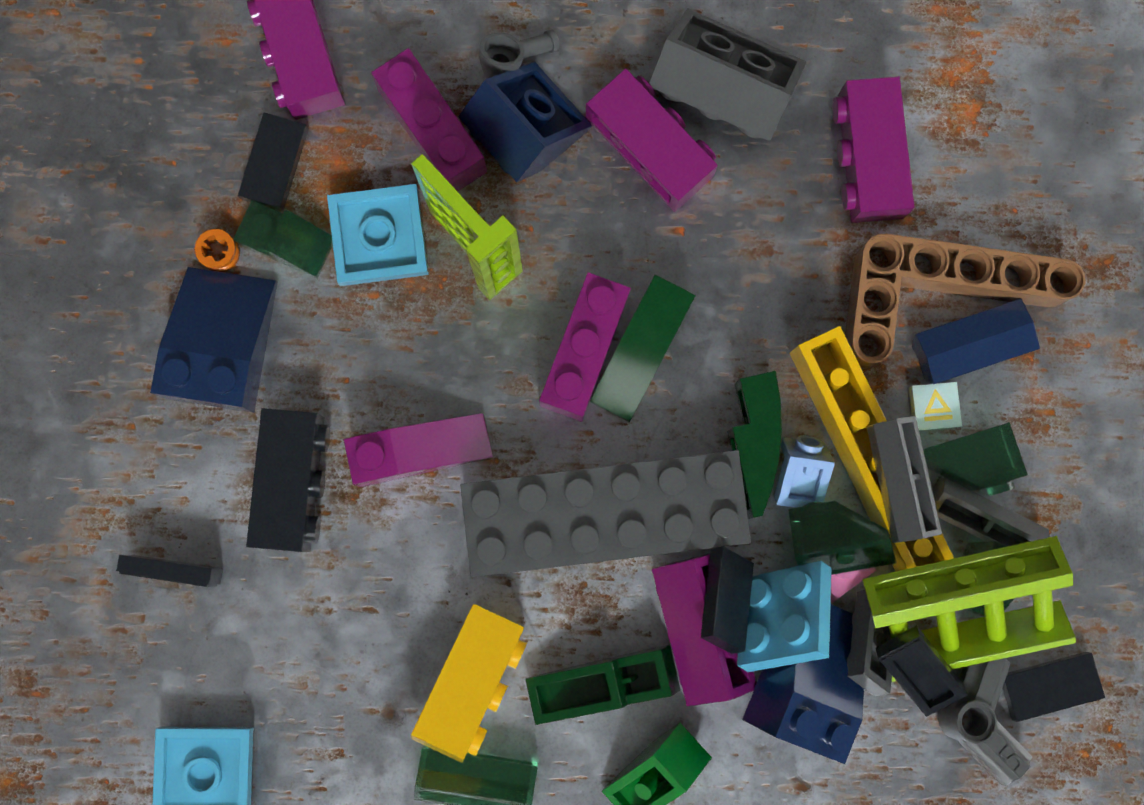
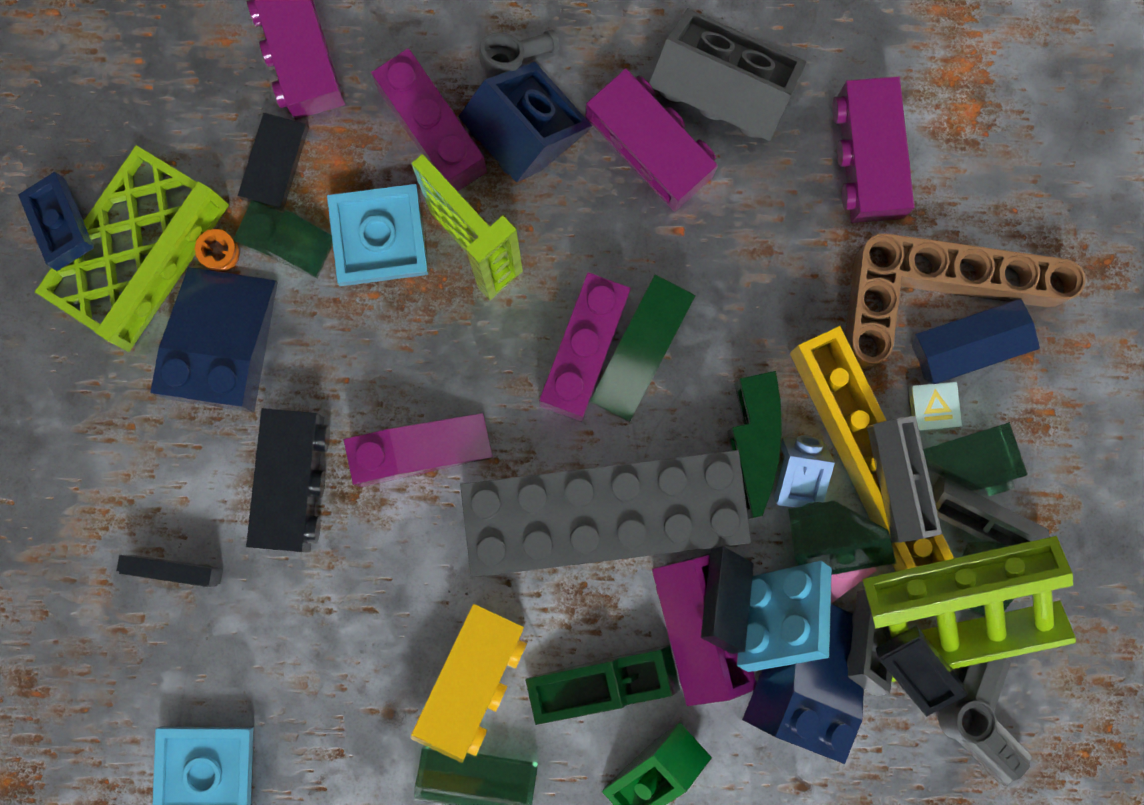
black tile [1002,652,1105,722] -> none
none -> dark blue plate [18,172,94,271]
none -> lime fence [35,145,229,352]

